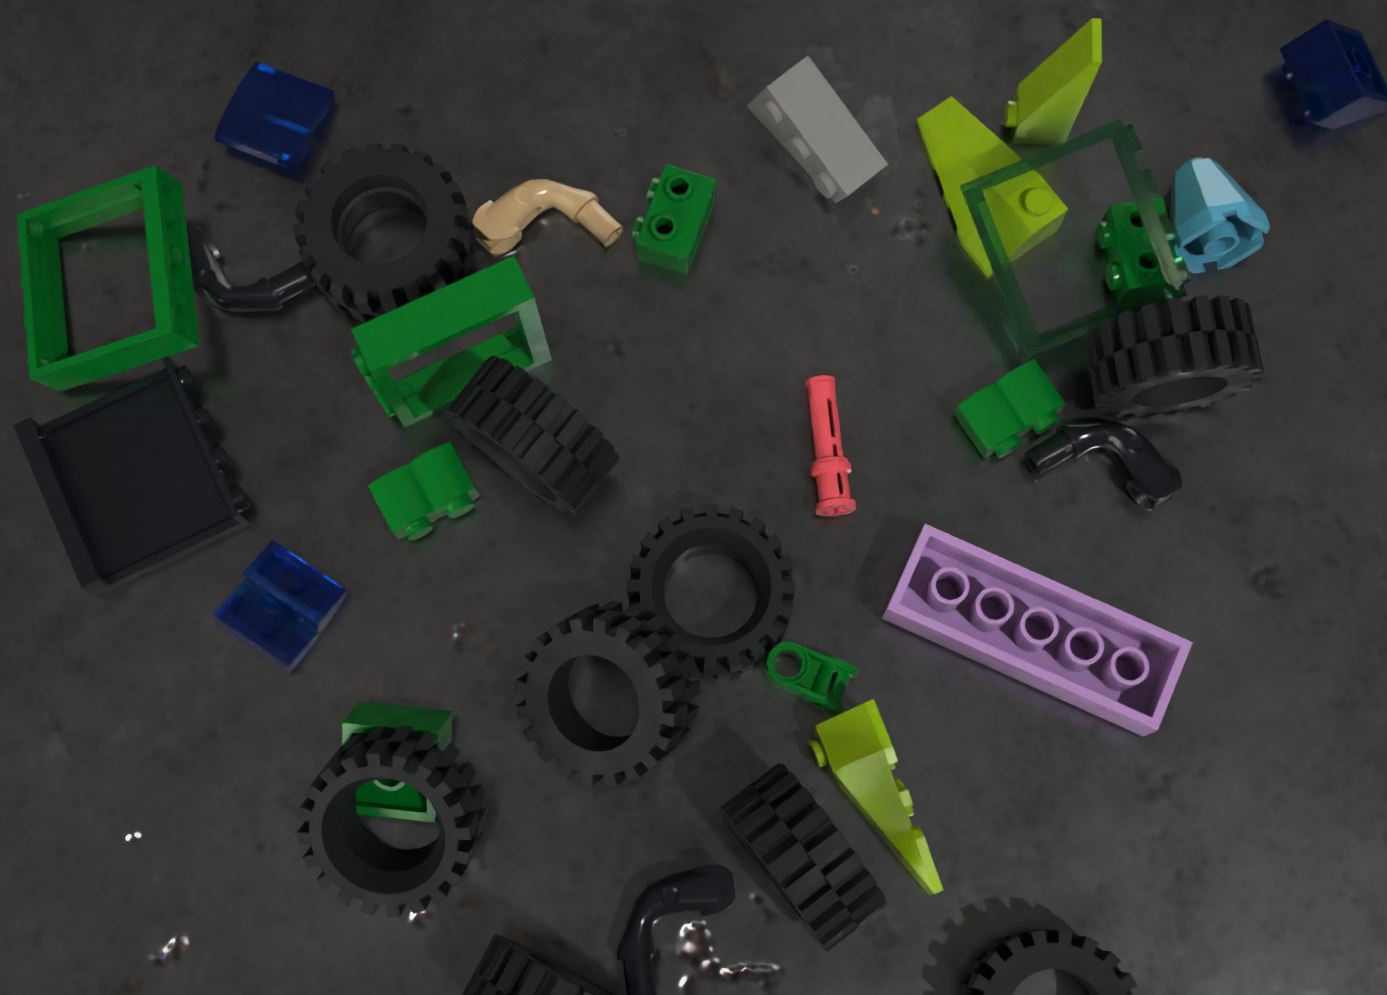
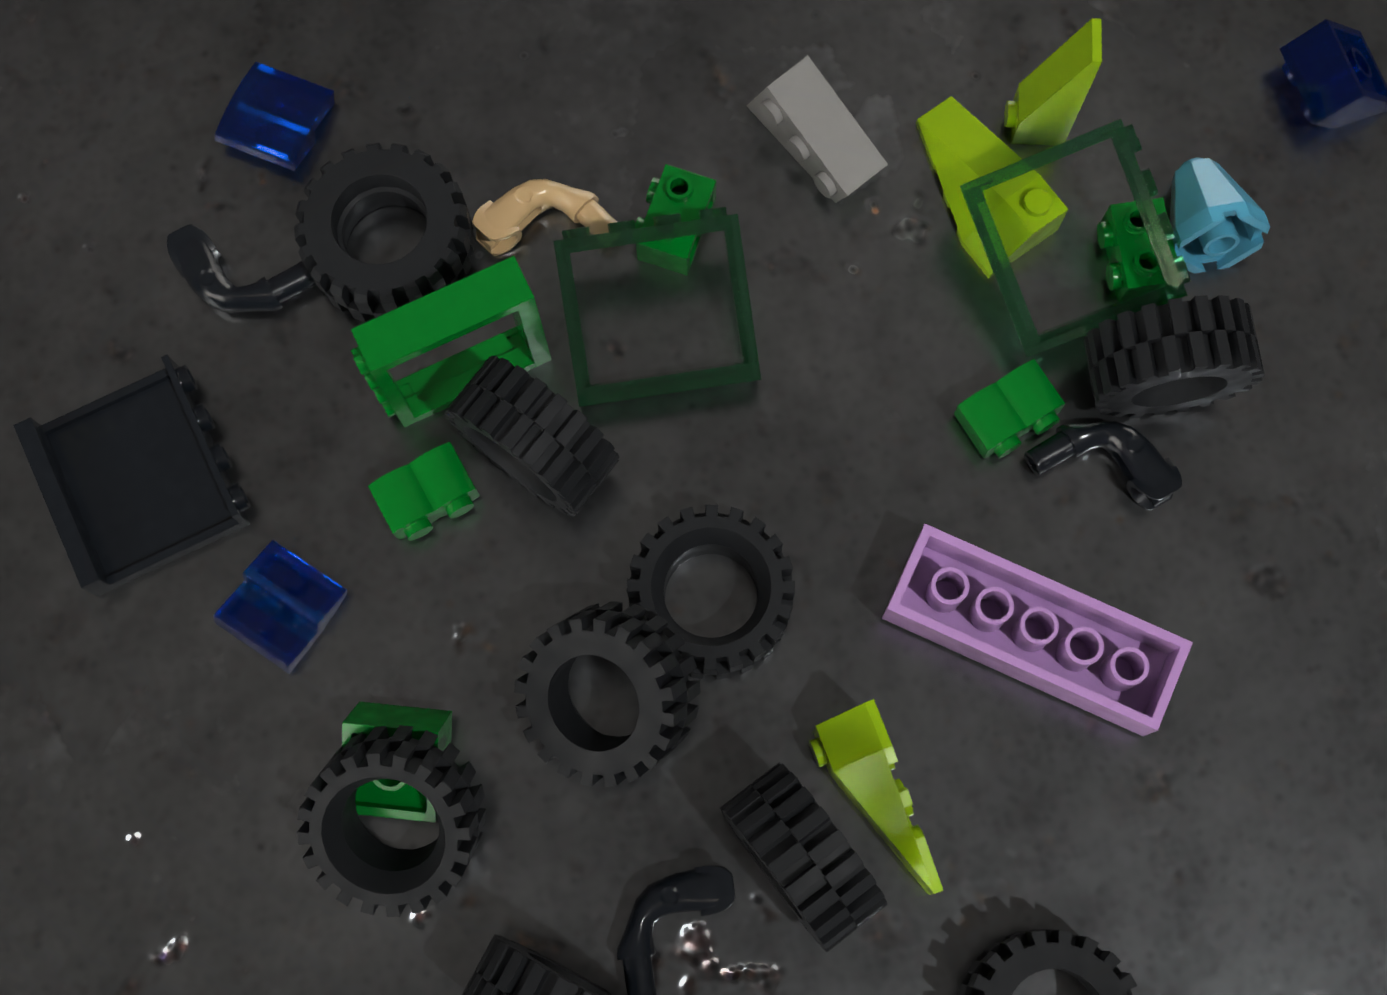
green window [17,165,200,392] -> none
green piece [763,641,859,715] -> none
coral pin [806,375,857,517] -> none
none -> clear green window [553,207,761,407]

